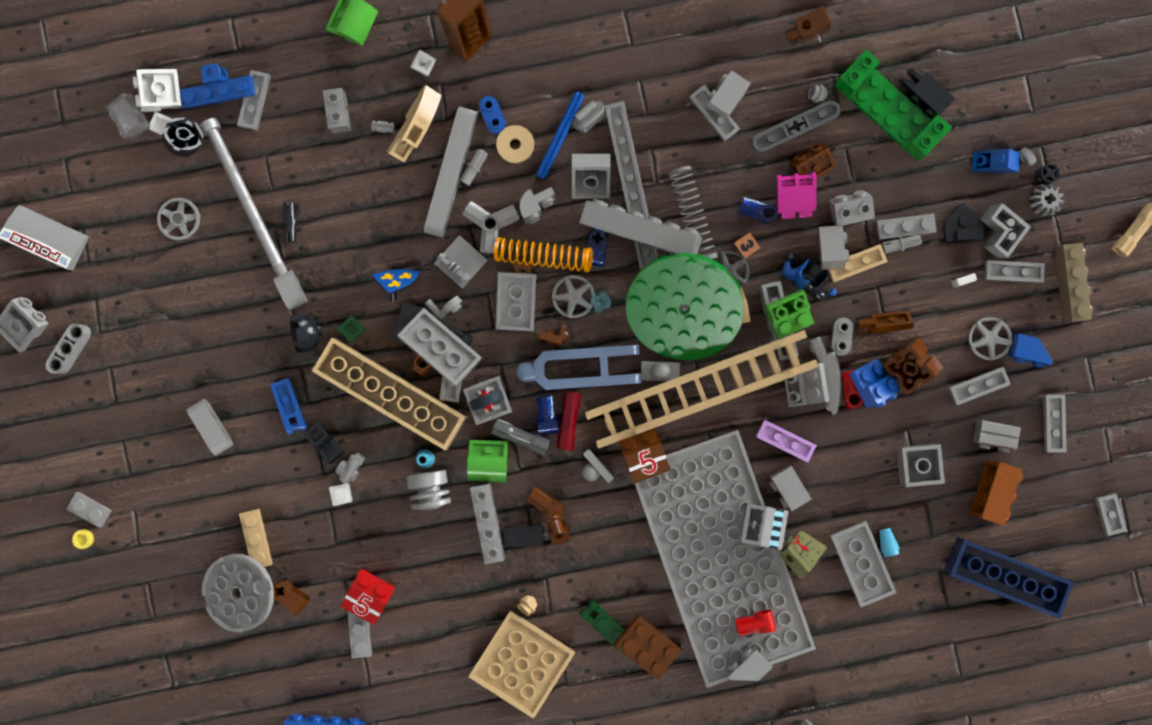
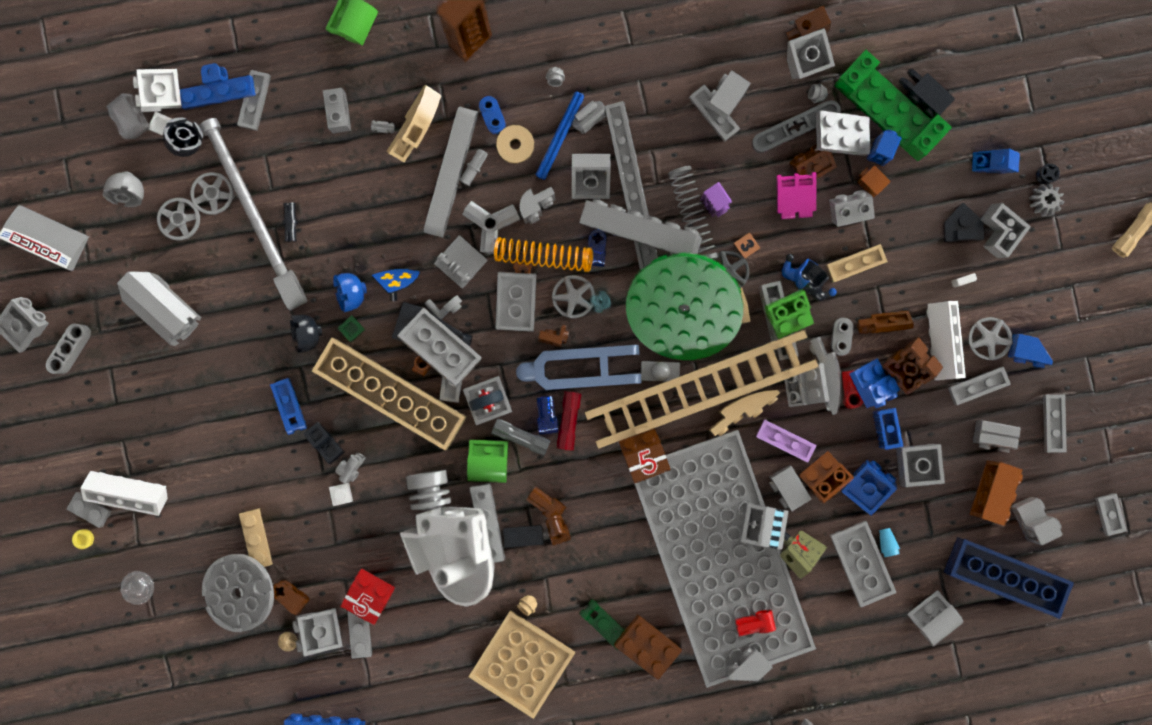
light grey beam [187,399,233,456] -> none
white tile [410,50,436,77] -> none
medium azure cone [416,449,435,469] -> none
light grey tile [582,449,614,483] -> none
clear blue piece [738,197,778,224] -> none
light grey brick [818,225,849,270] -> none
light grey plate [876,213,937,240] -> none
light grey axle [882,235,922,254] -> none
light grey plate [984,260,1045,283] -> none
light grey tile [1018,147,1037,166] -> none
dark tan brick [1054,243,1093,323] -> none
none -> white brick [80,471,168,516]
none -> light grey cylinder [103,172,144,207]
none -> light grey brick [117,272,202,346]
none -> clear hat [120,571,154,605]
none -> light grey wheel [191,172,234,215]
none -> tan plate [278,632,298,651]
none -> light grey plate [292,608,343,656]
none -> blue cylinder [333,273,367,312]
none -> white animal [400,506,494,606]
none -> light grey plate [546,67,565,87]
none -> medium lavender brick [700,182,732,217]
none -> tan slope [709,390,780,436]
none -> light grey slope [787,28,835,79]
none -> dark orange brick [799,451,854,504]
none -> plate [816,111,870,156]
none -> blue plate [841,460,897,515]
none -> dark orange brick [857,165,891,198]
none -> blue brick [867,130,901,166]
none -> blue brick [872,408,903,450]
none -> light grey brick [907,590,964,647]
none -> white brick [927,301,966,380]
none -> light grey brick [1011,497,1063,545]

